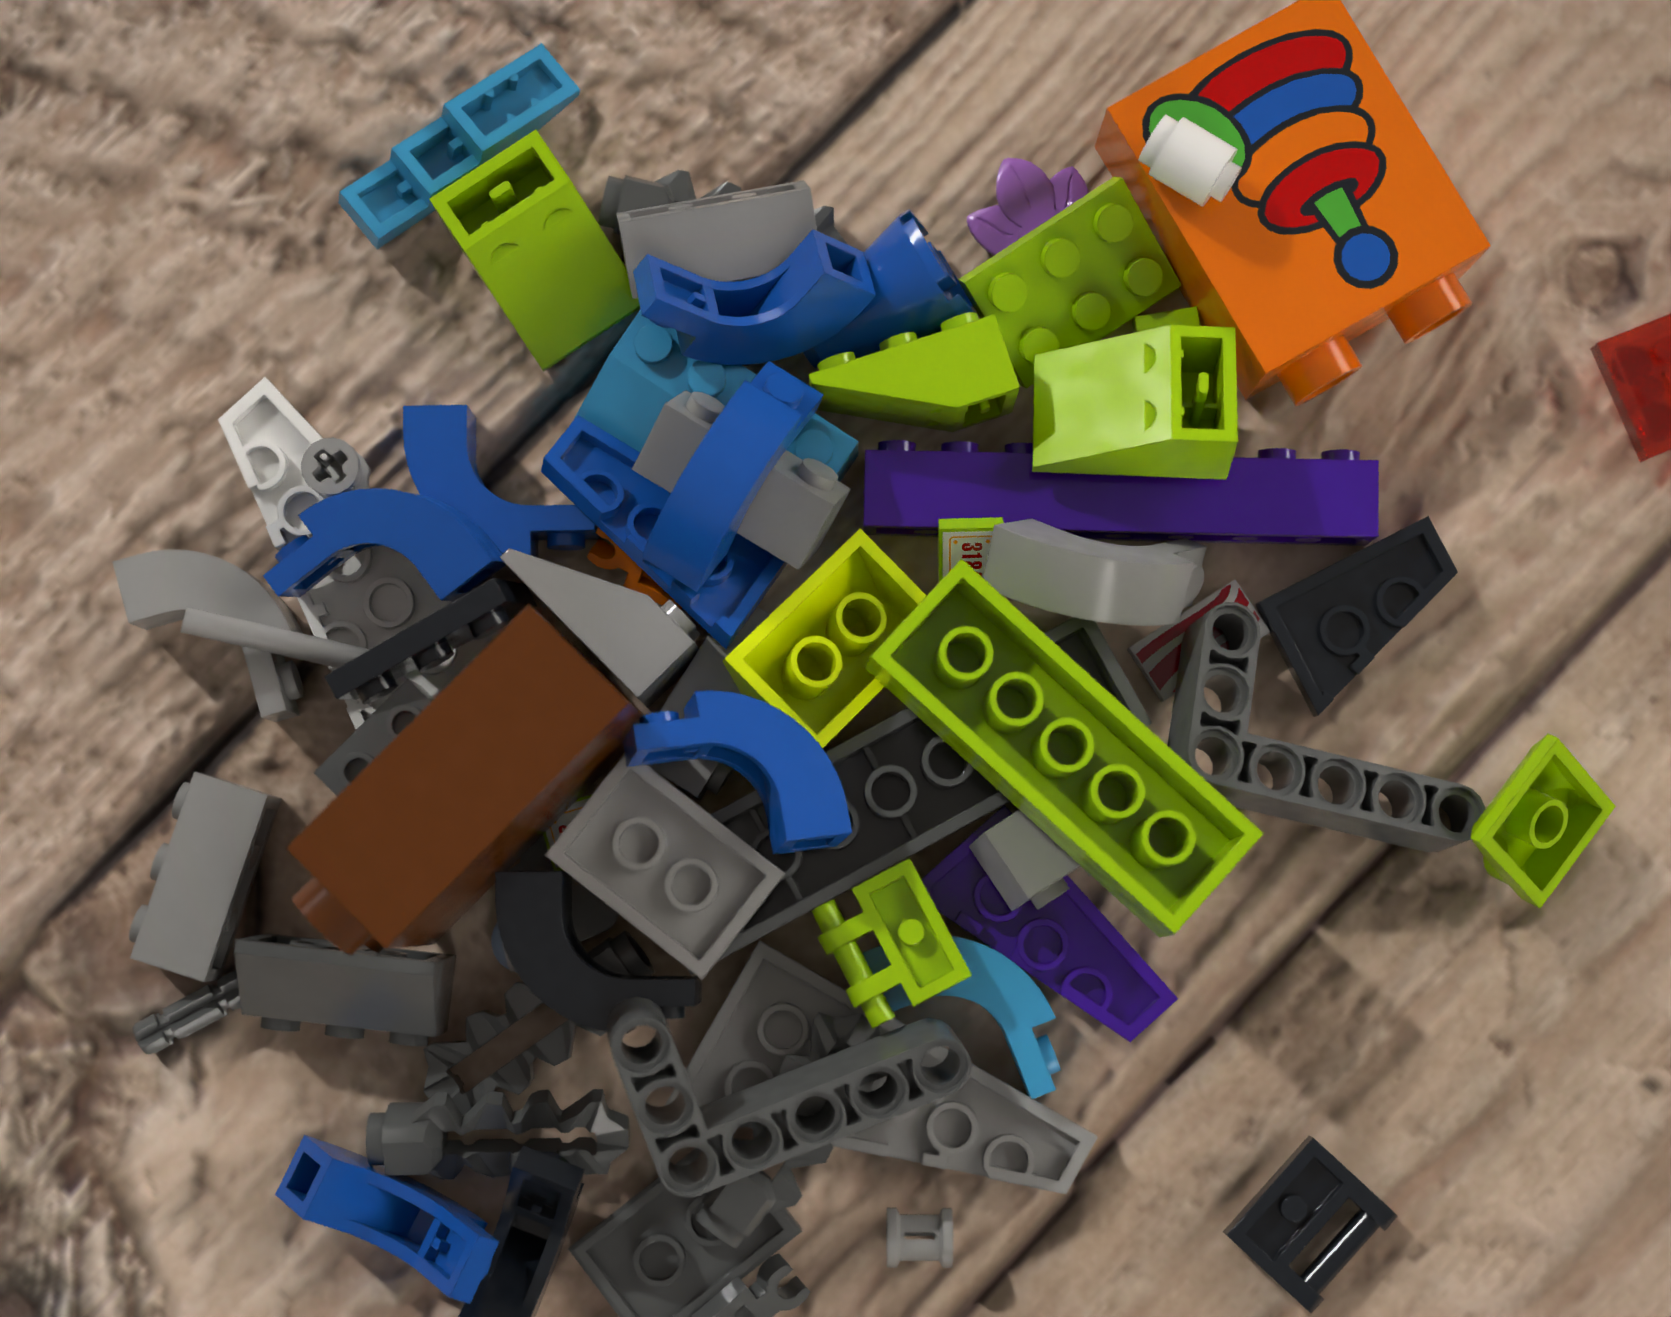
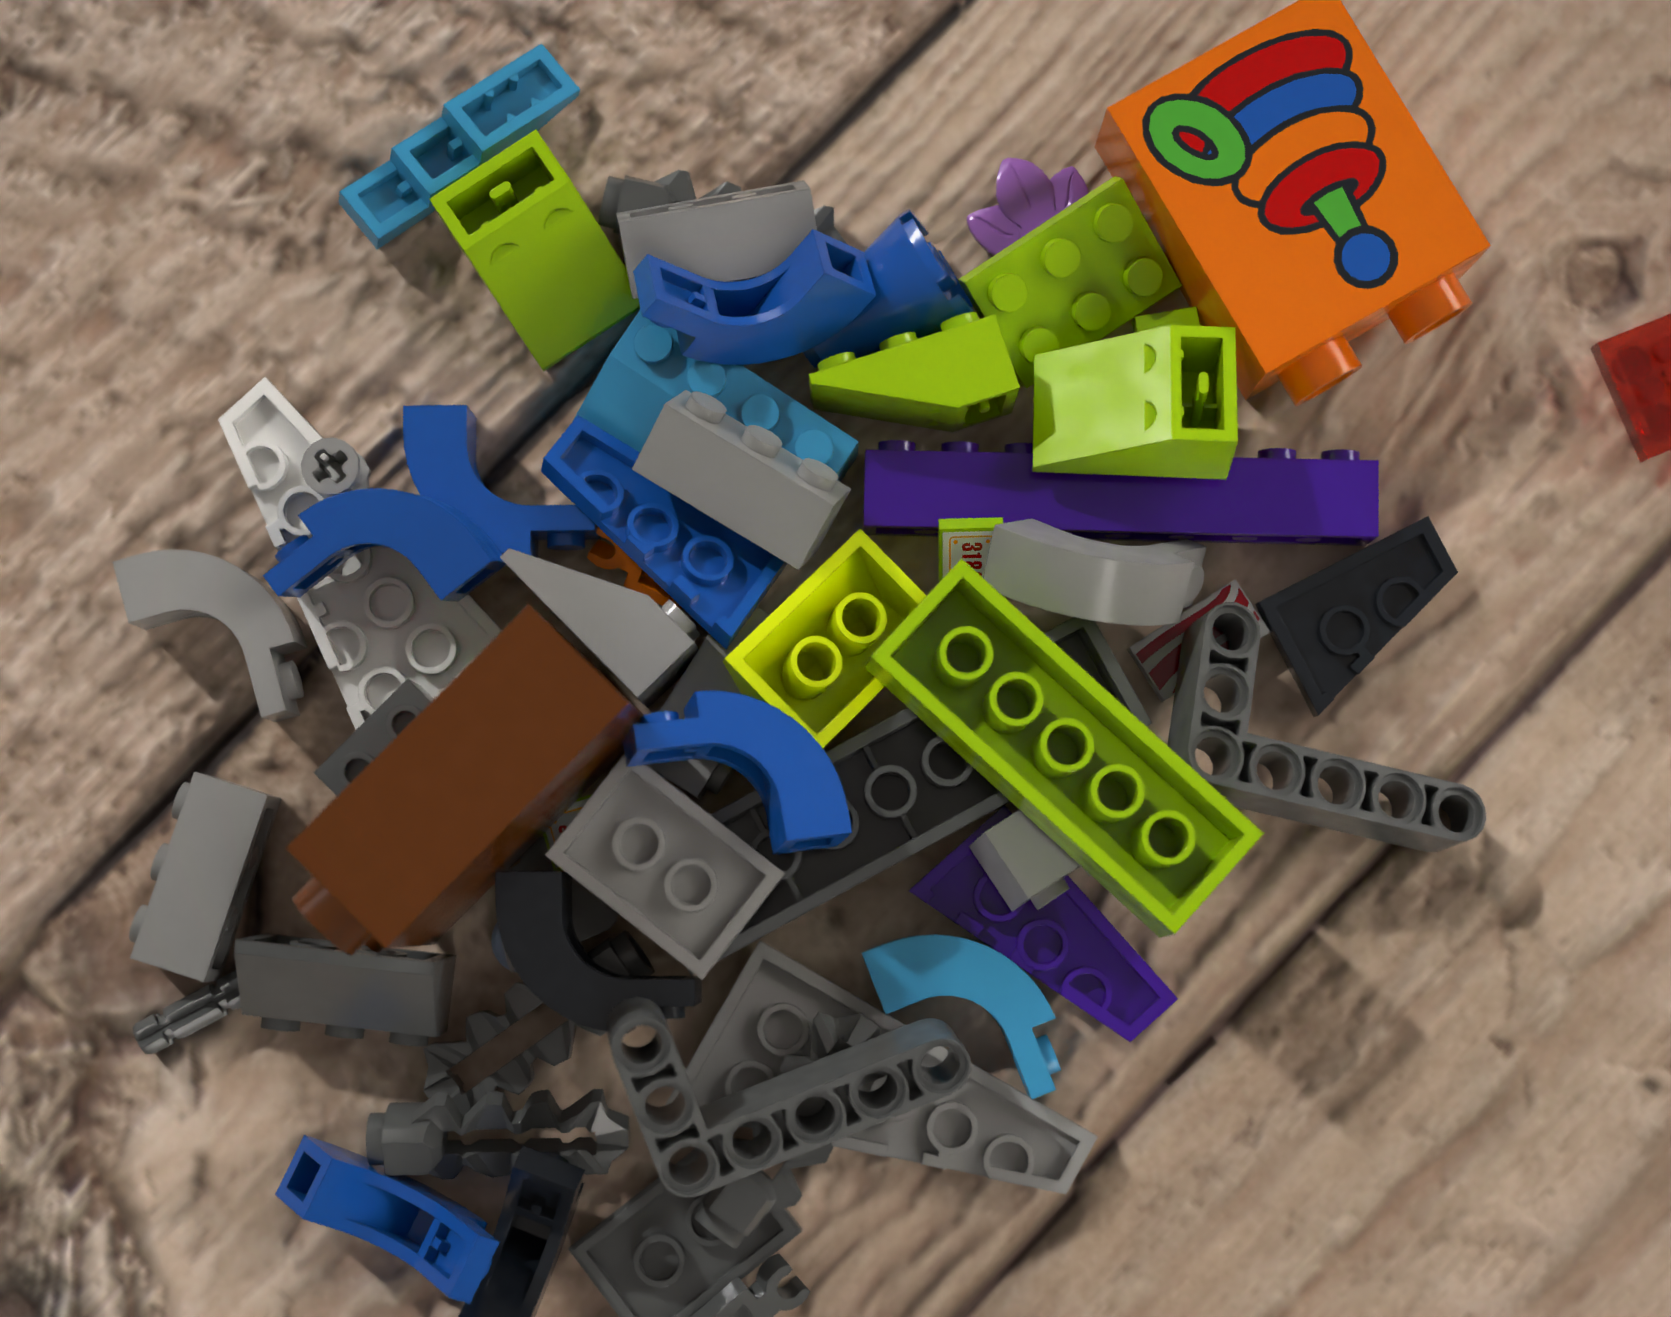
light grey bar [180,607,370,668] -> none
black wing [324,578,537,705] -> none
blue arch [642,361,824,592] -> none
lime plate [811,858,972,1029] -> none
light grey bush [886,1208,953,1268] -> none
white brick [1138,115,1242,207] -> none
black plate [1223,1136,1398,1314] -> none
lime slope [1470,734,1616,908] -> none

